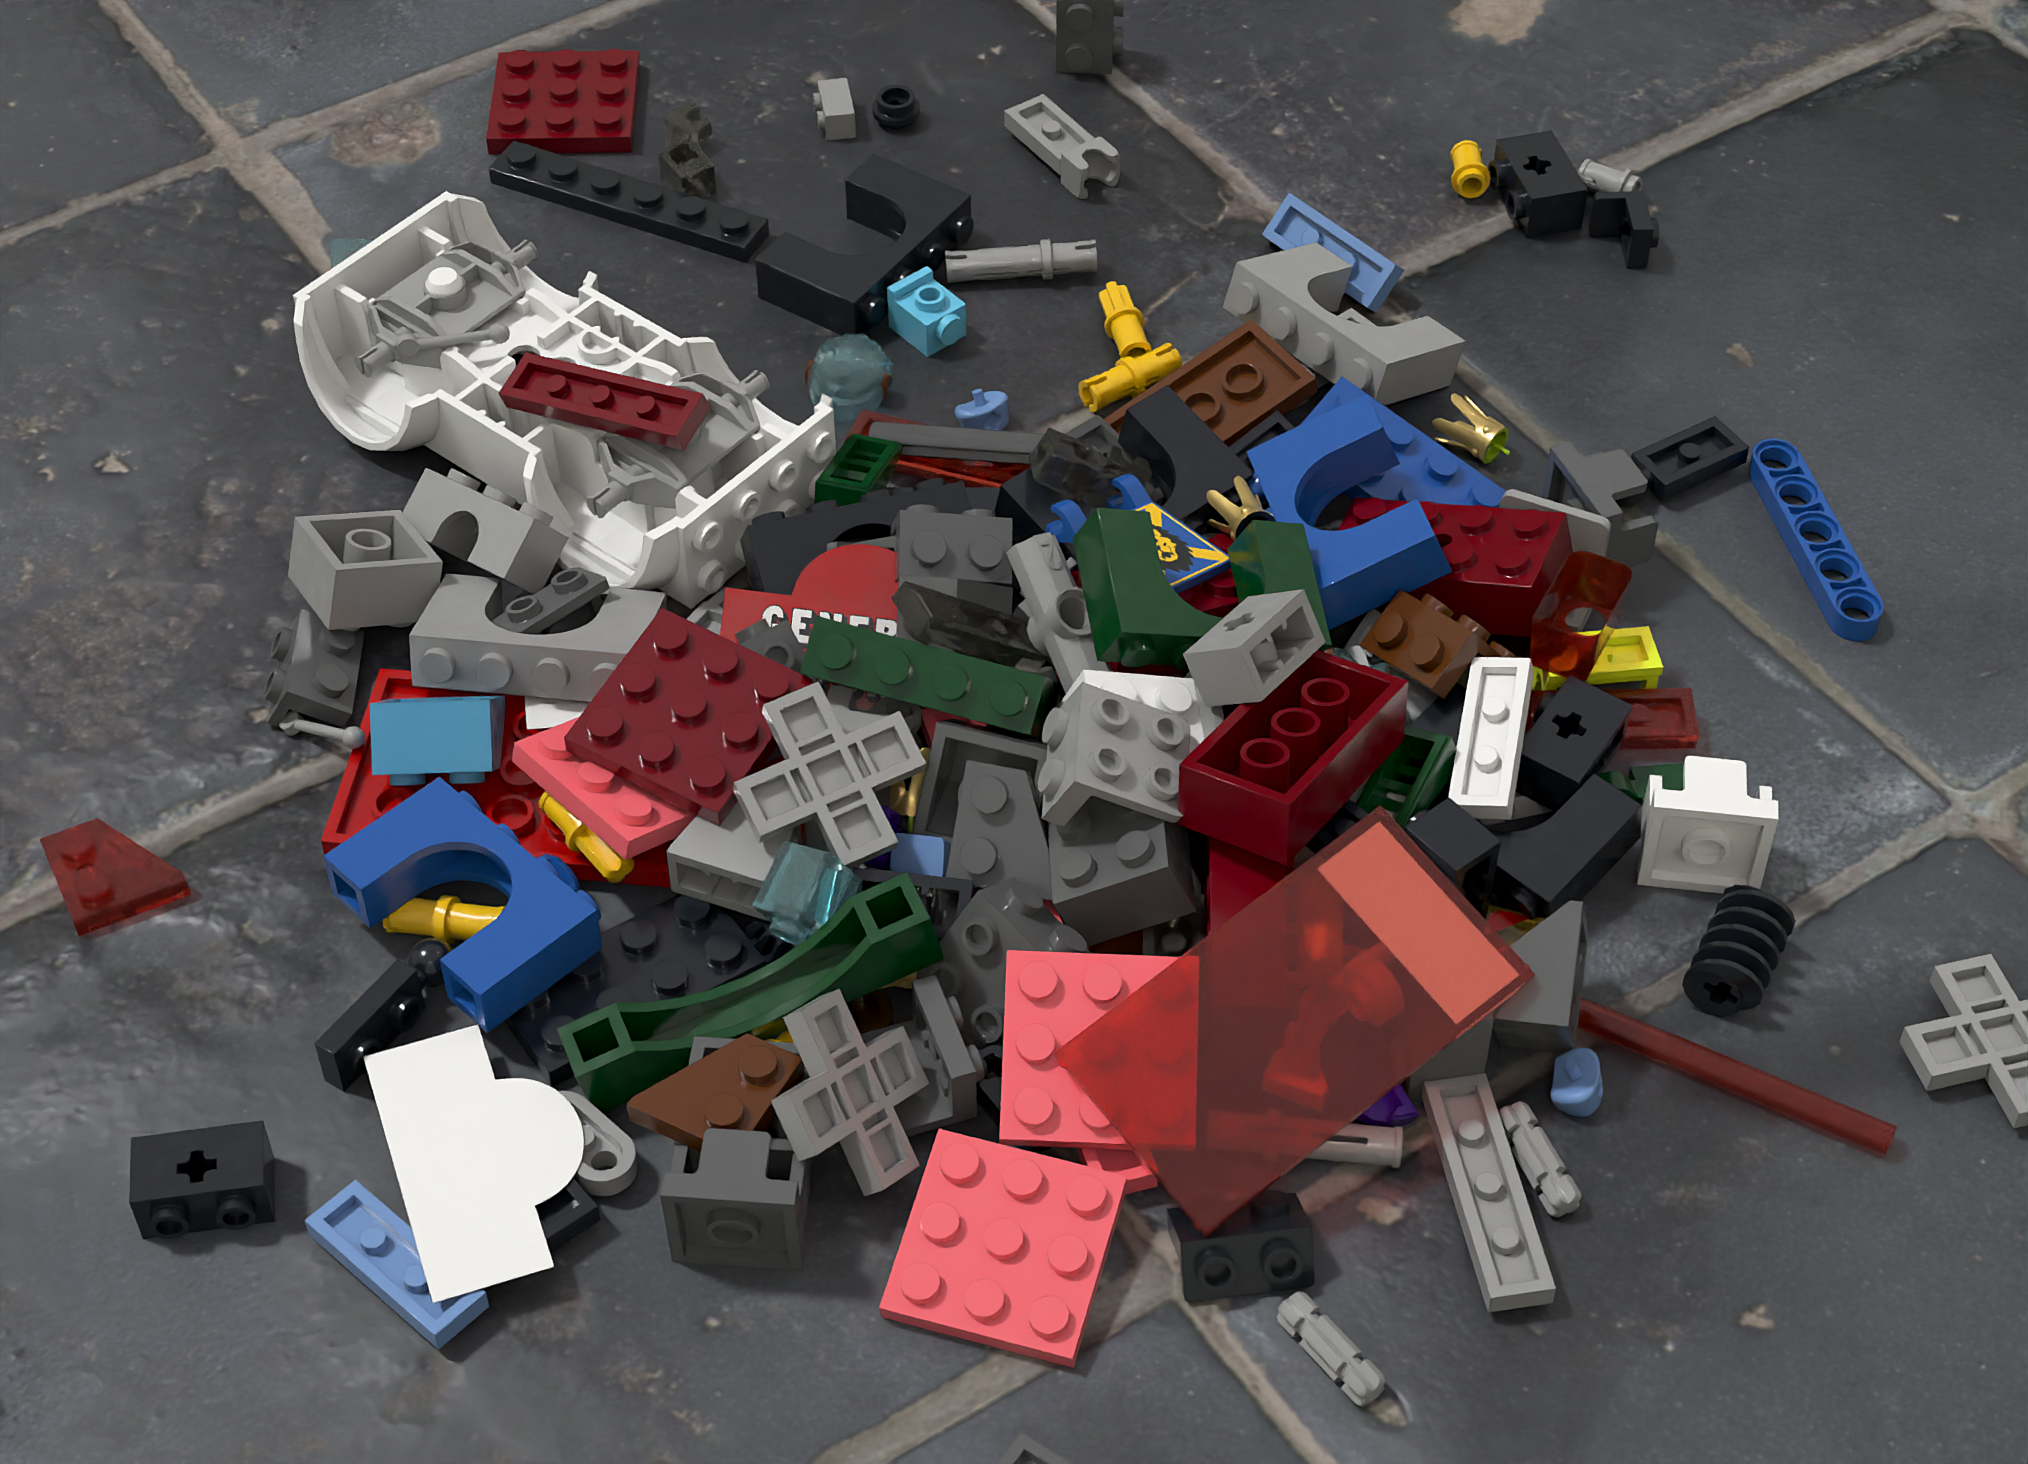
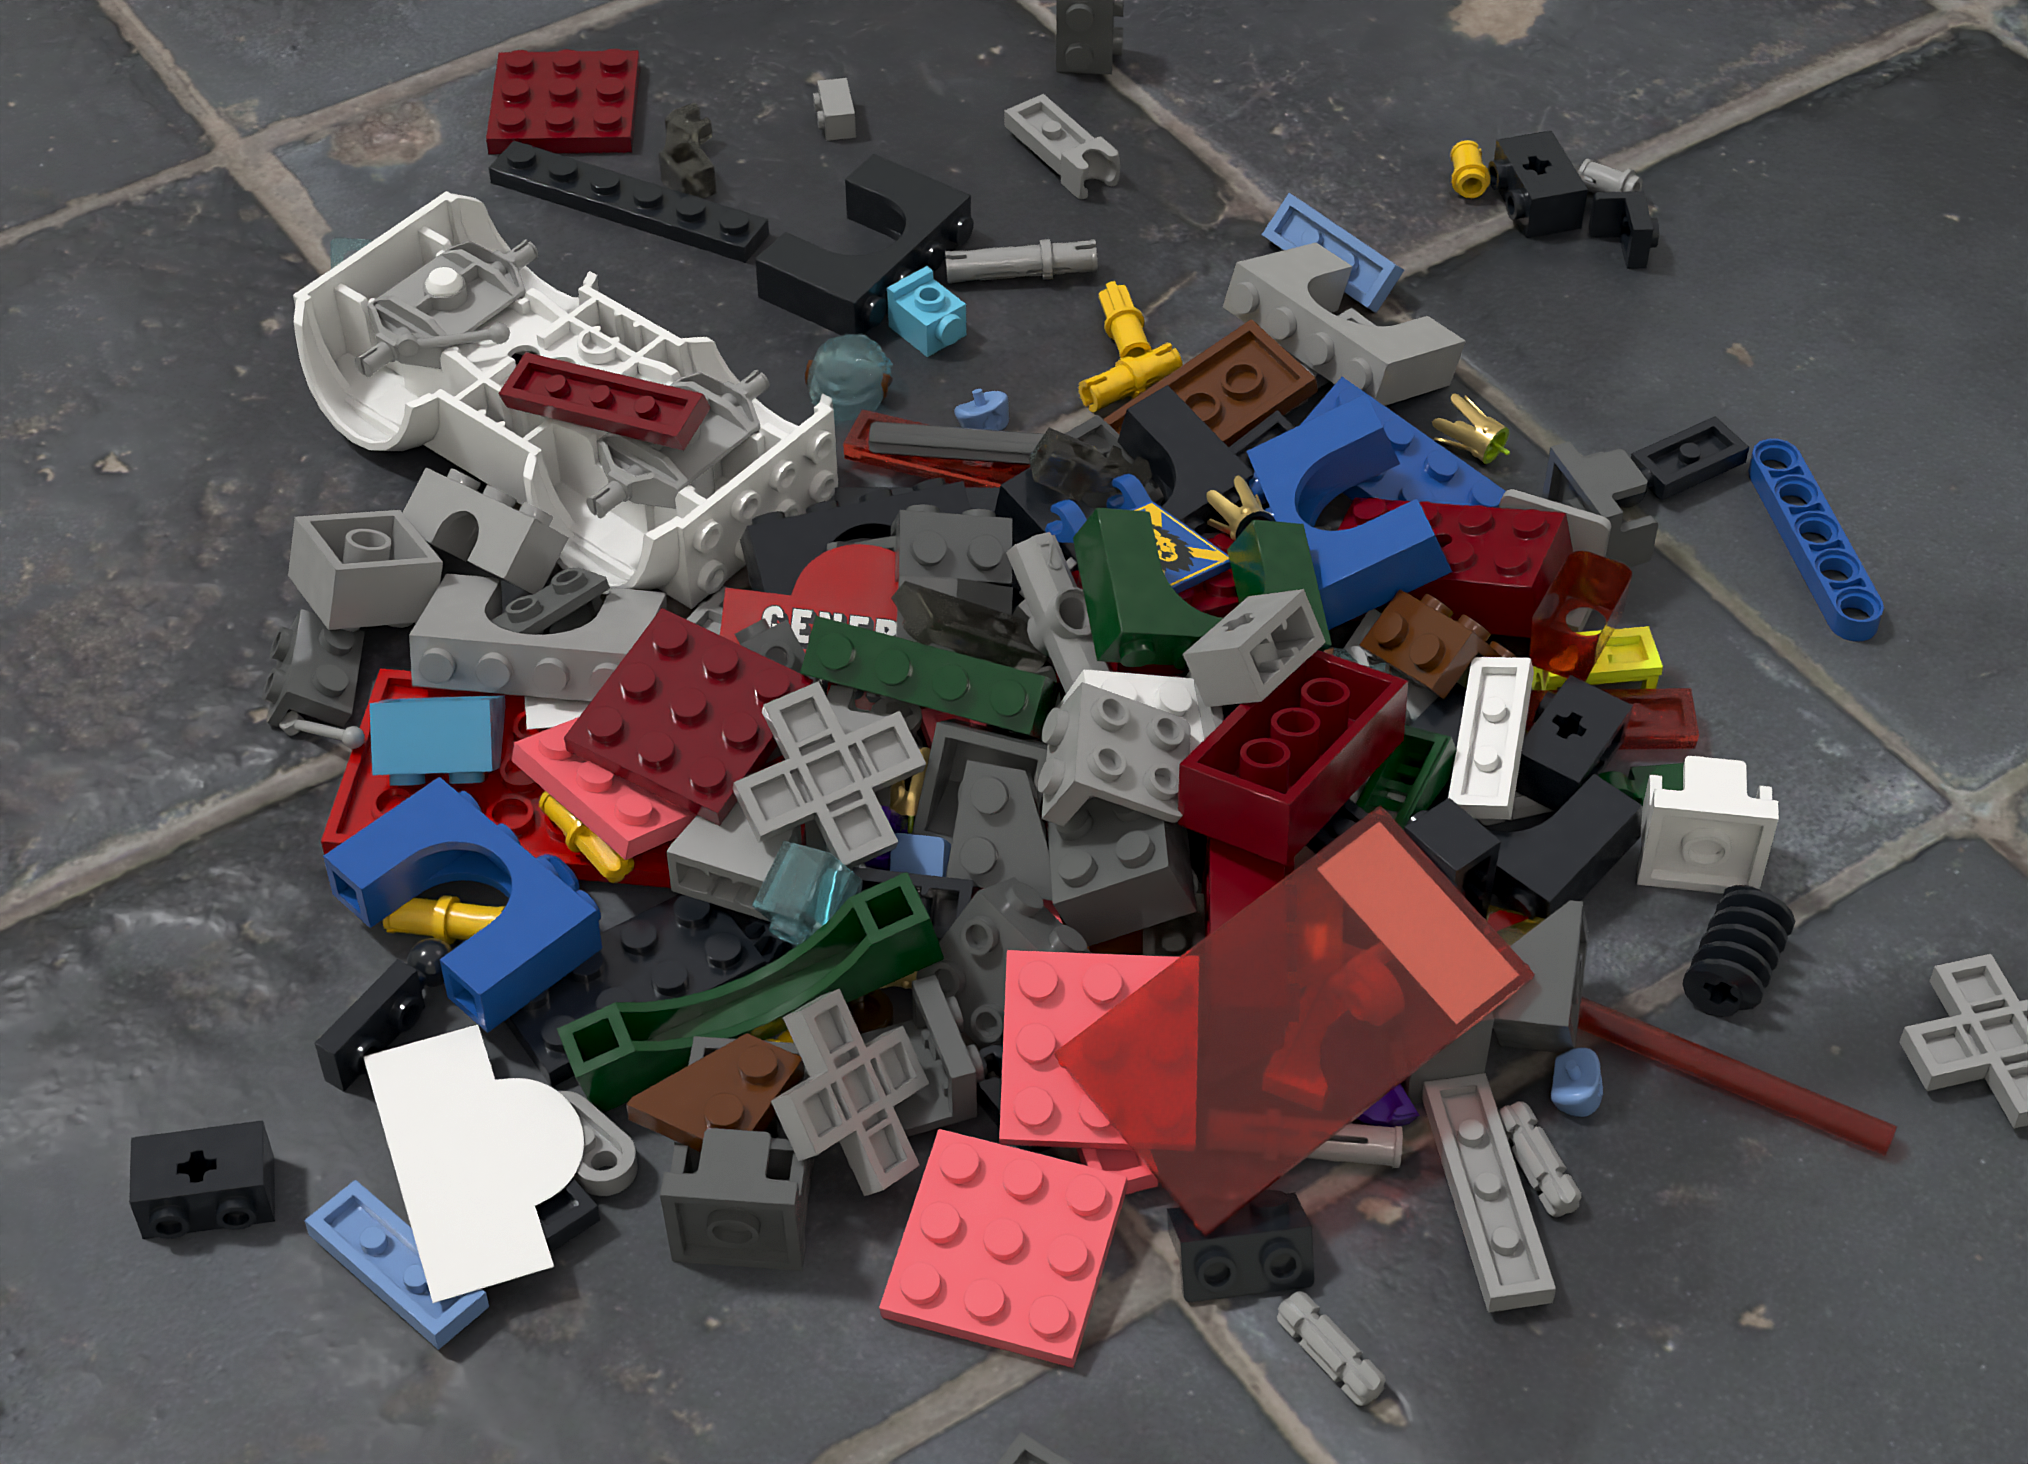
clear red wing [40,818,191,936] -> none
dark green slope [814,433,902,506] -> none
black plate [872,85,920,128] -> none

